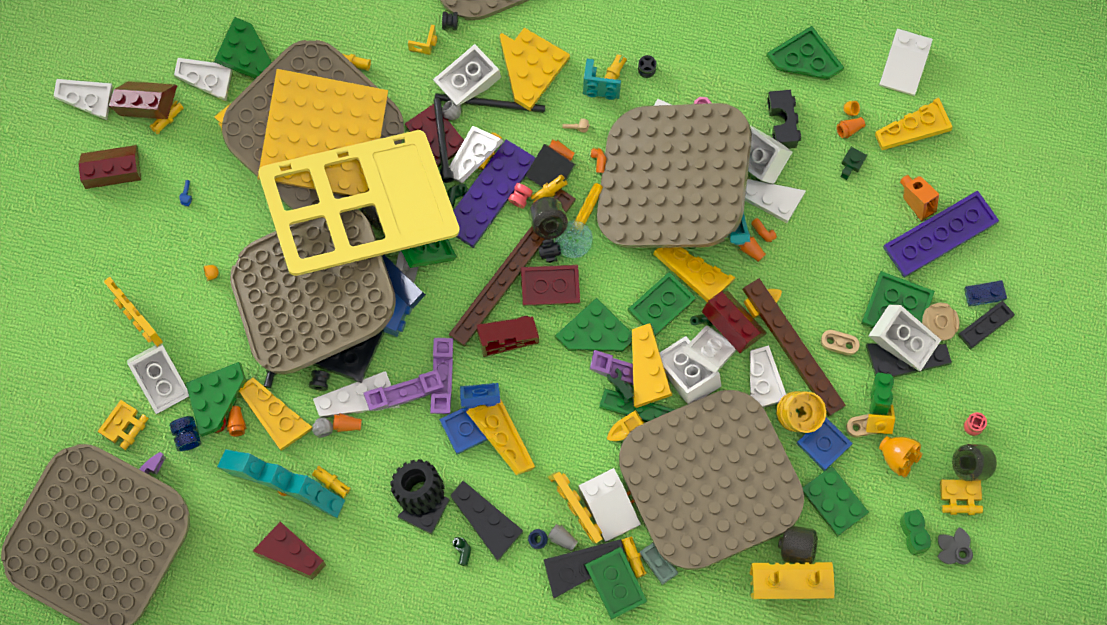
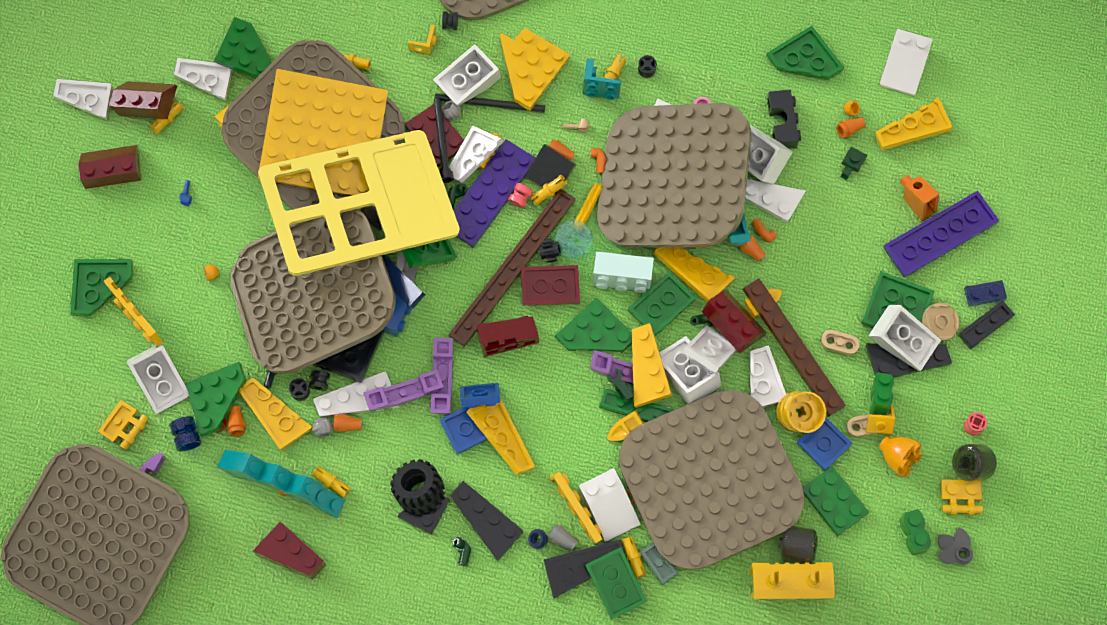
clear smoke head [529,197,568,239] -> none
none -> green plate [70,259,133,316]
none -> black wheel [289,378,310,401]
none -> light aqua brick [593,252,654,293]

